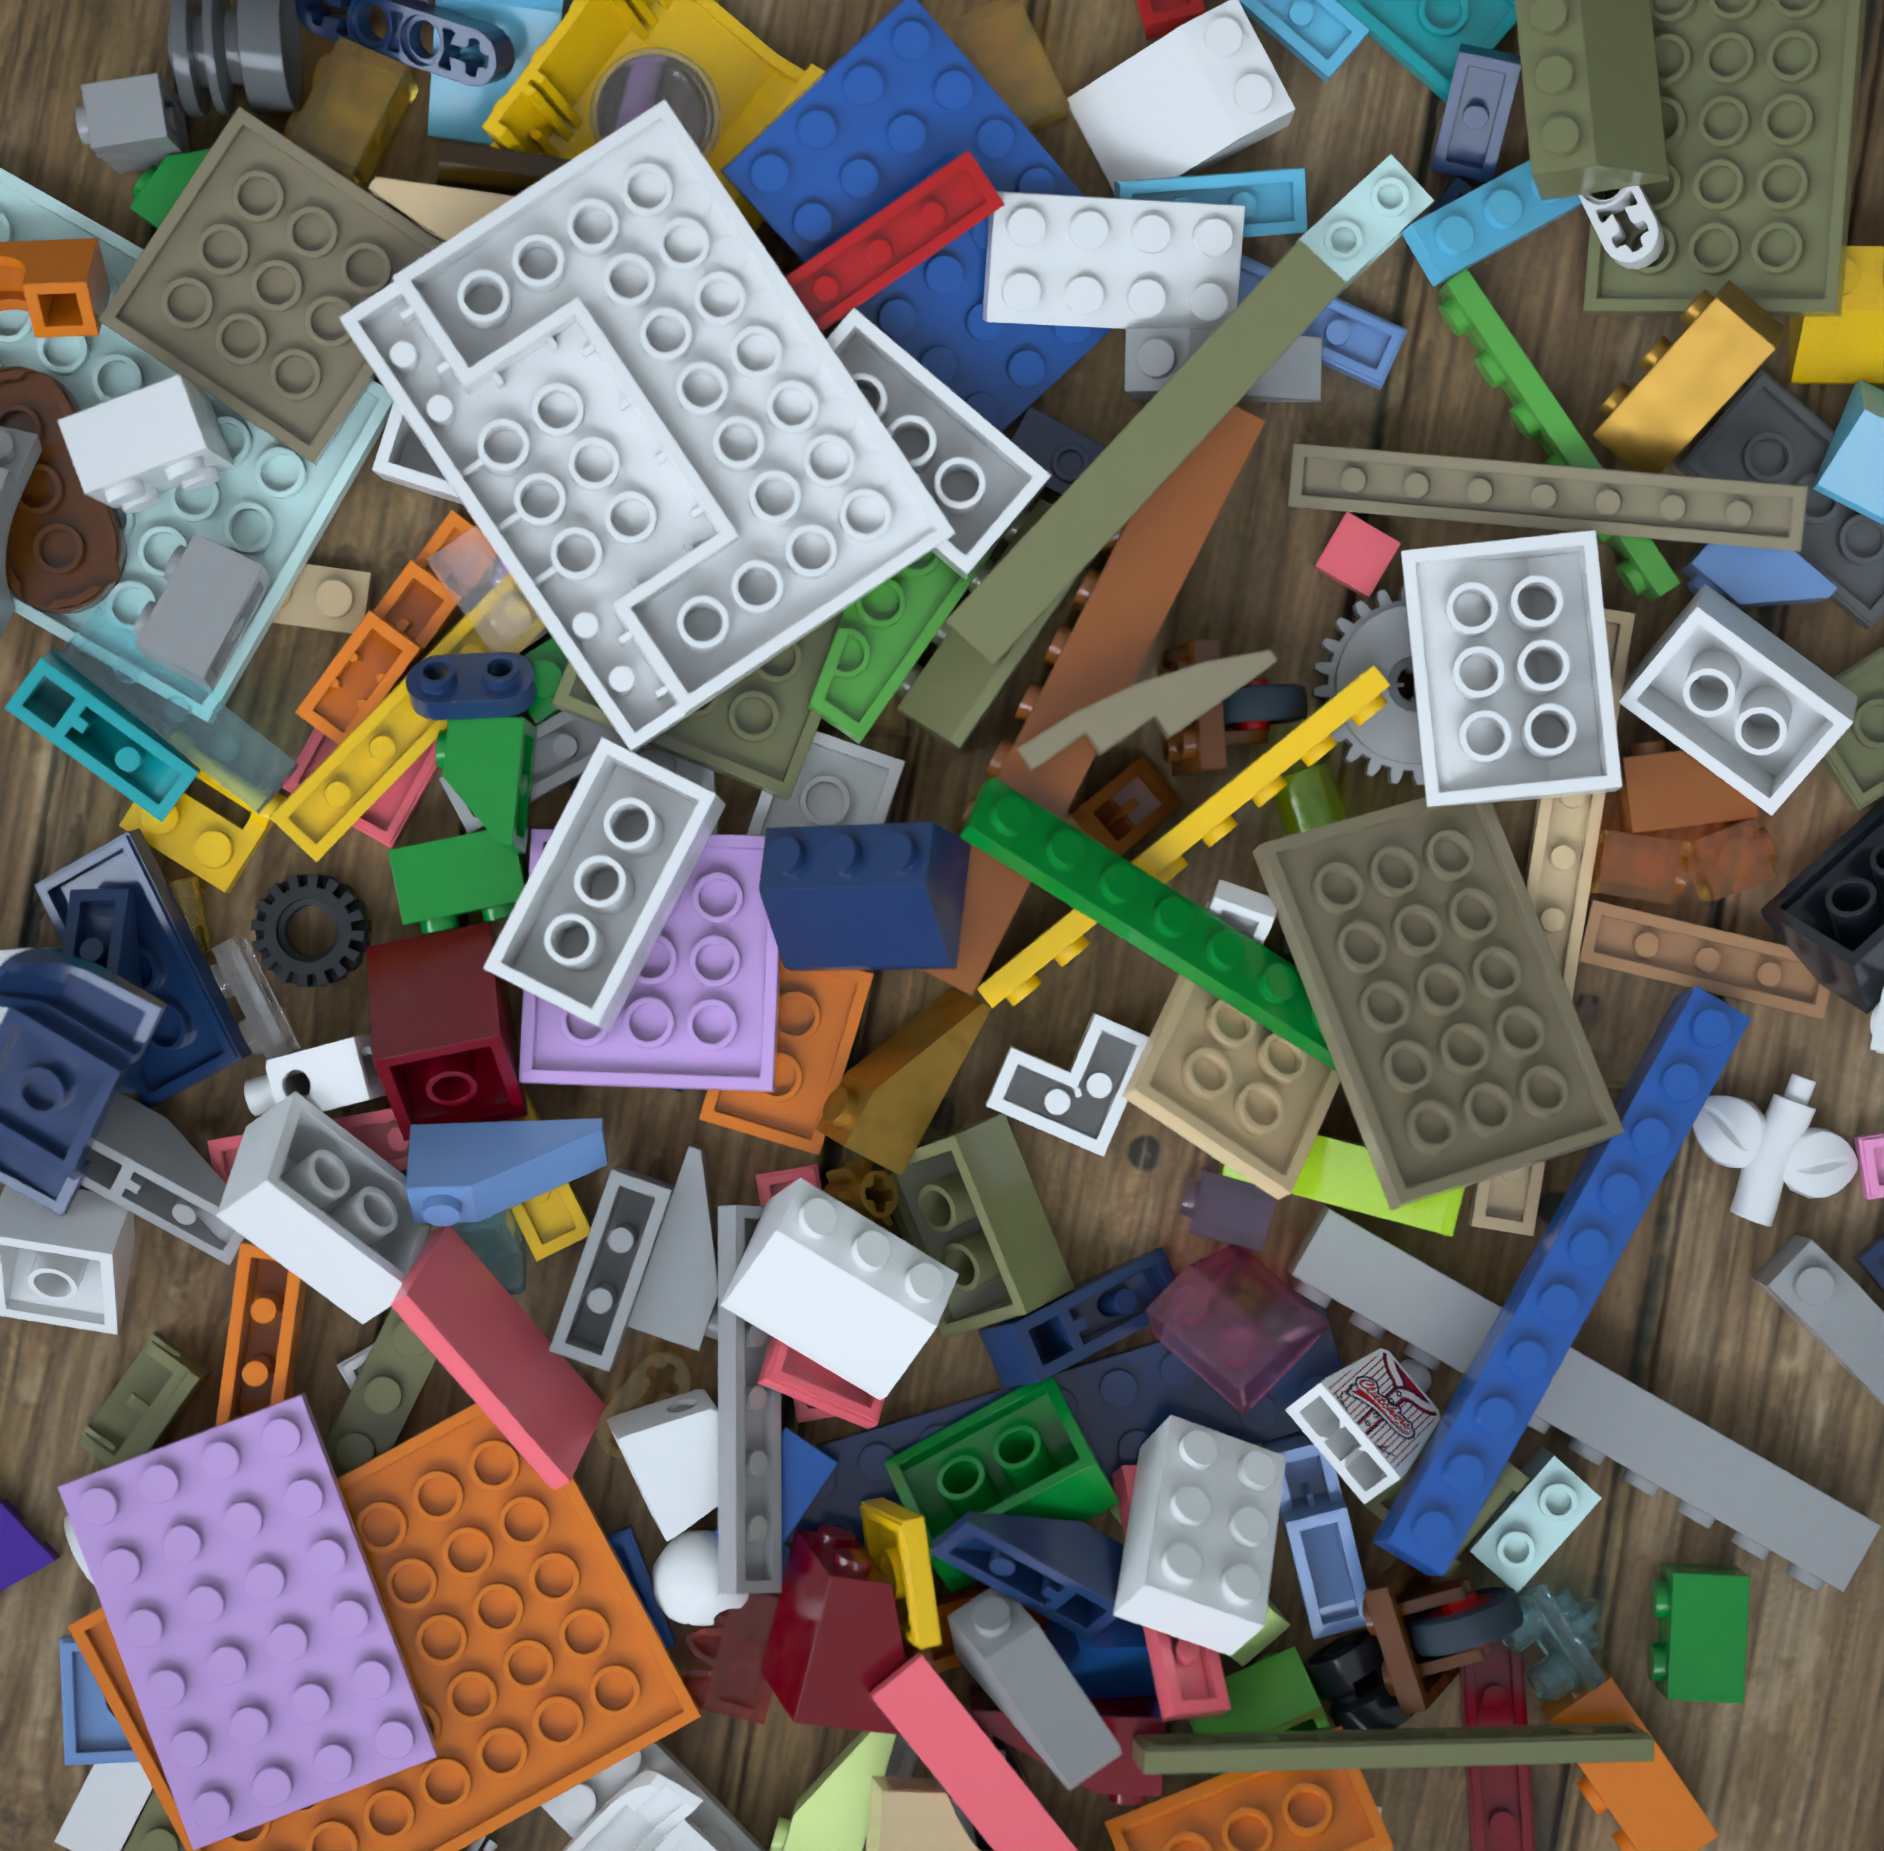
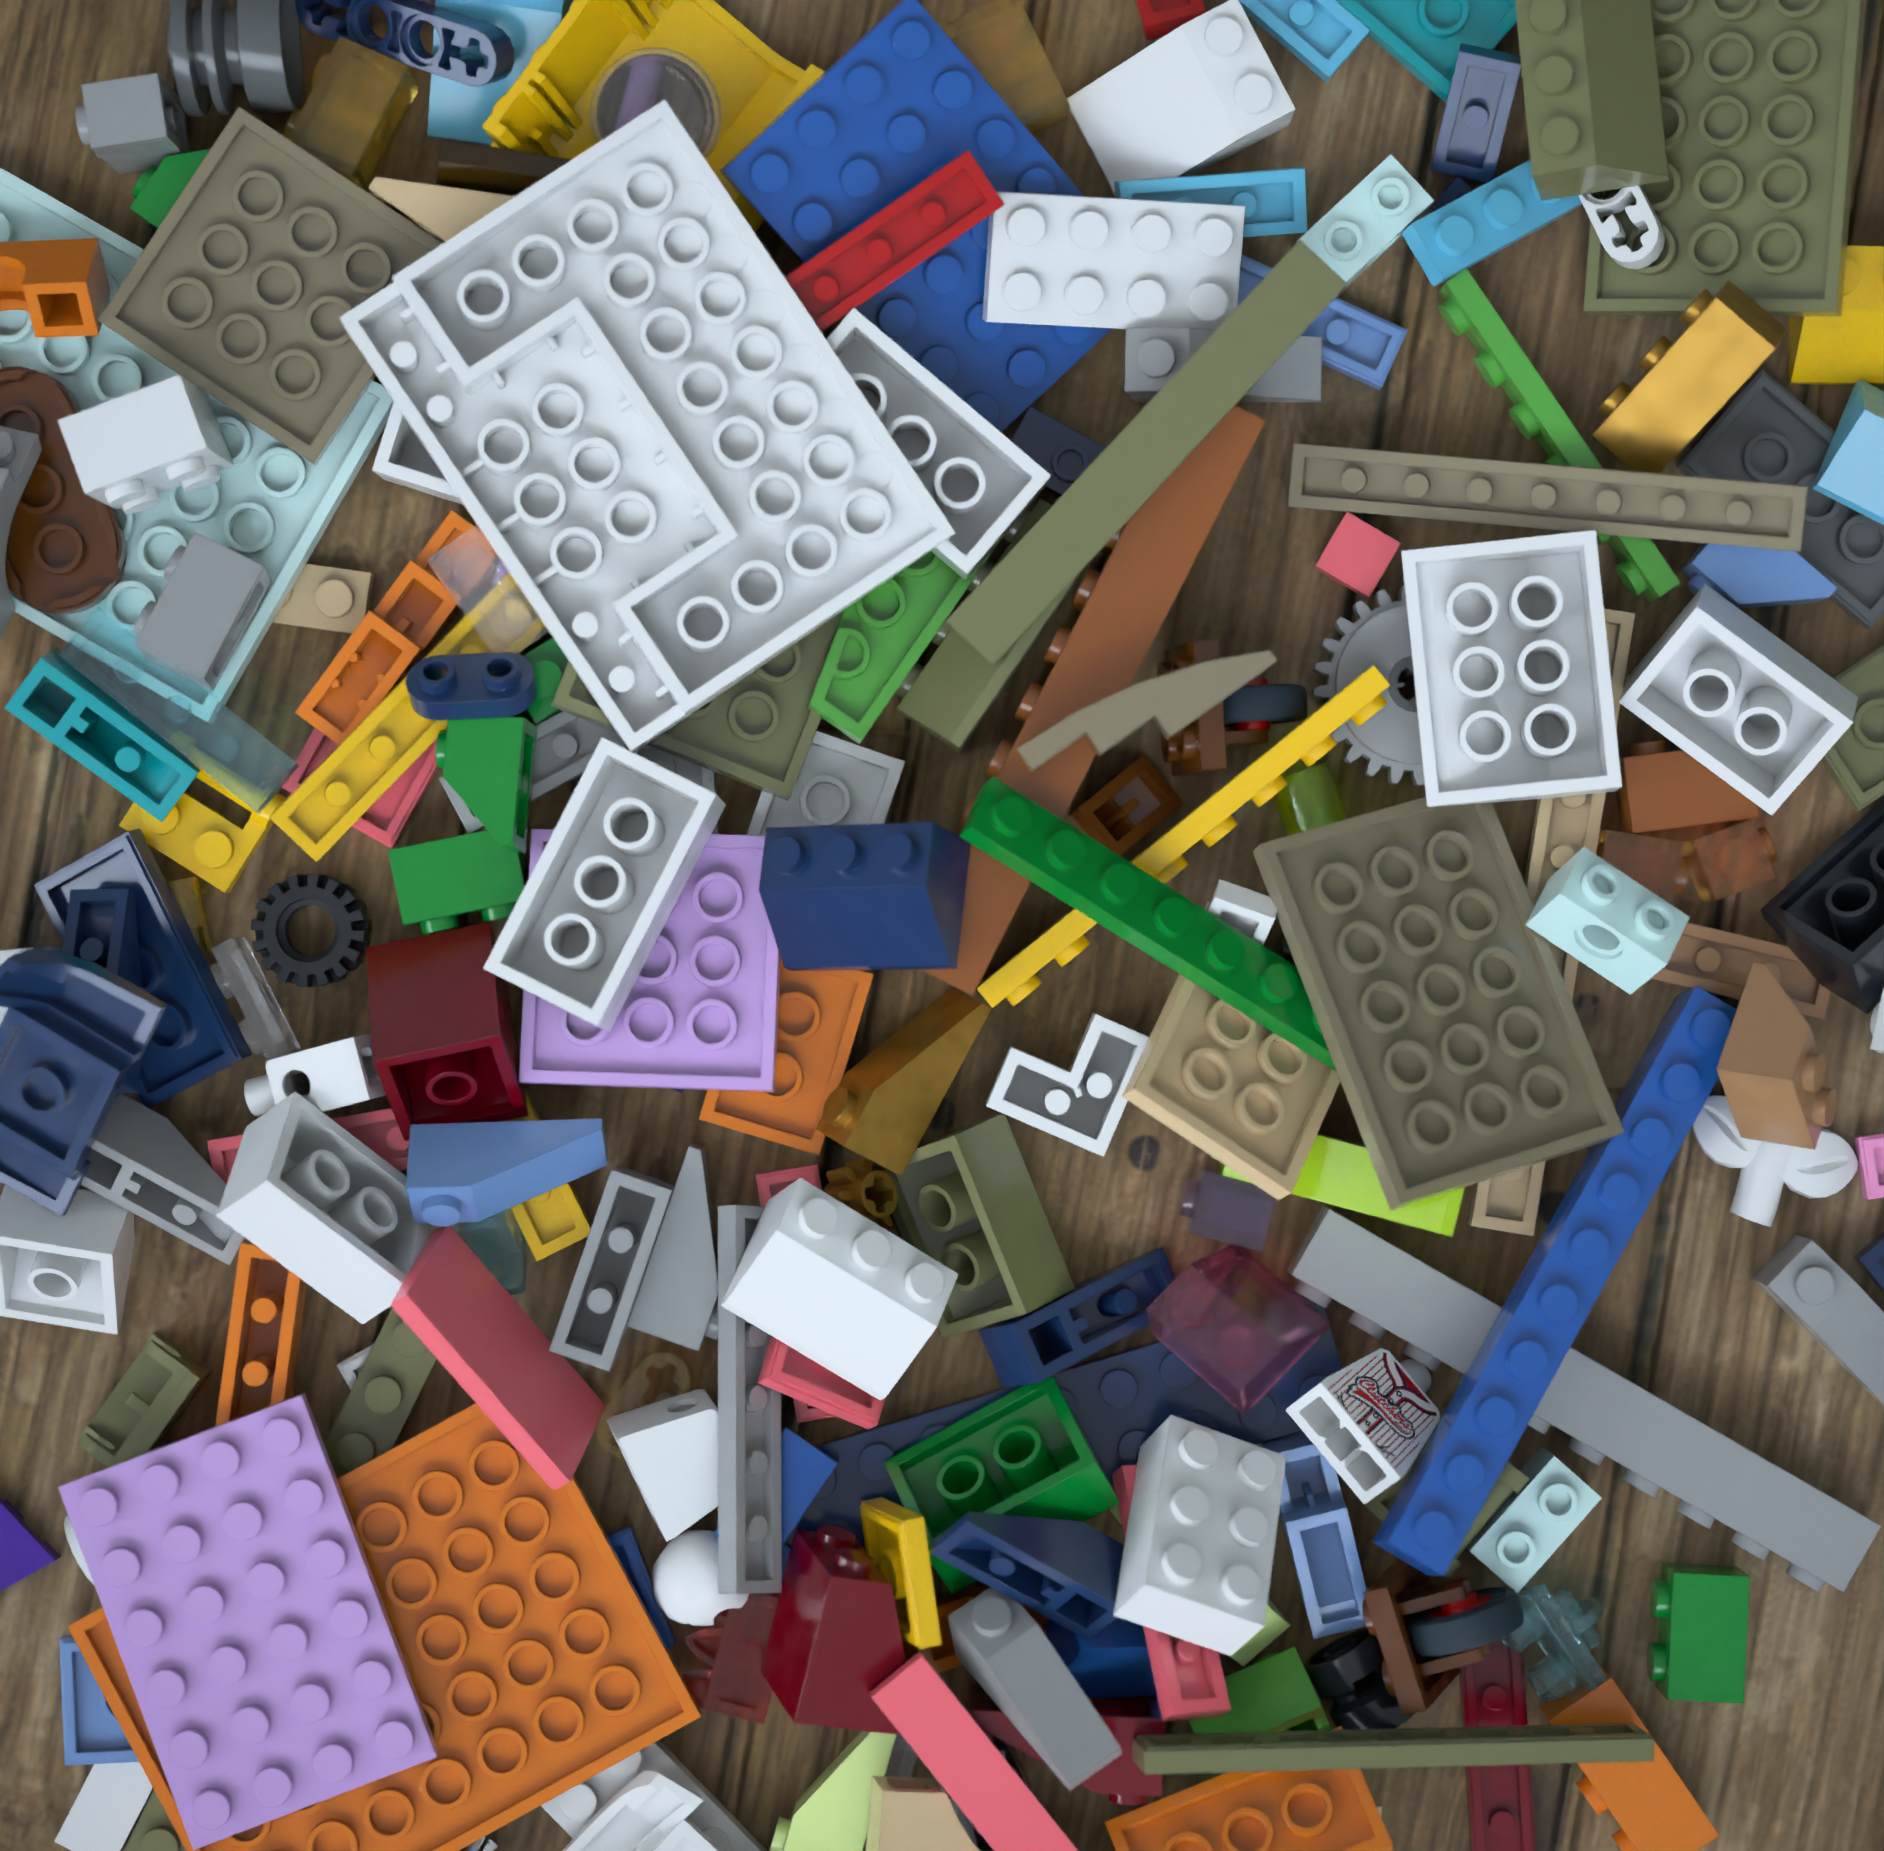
none -> light aqua brick [1525,847,1690,995]
none -> medium nougat slope [1717,963,1837,1150]

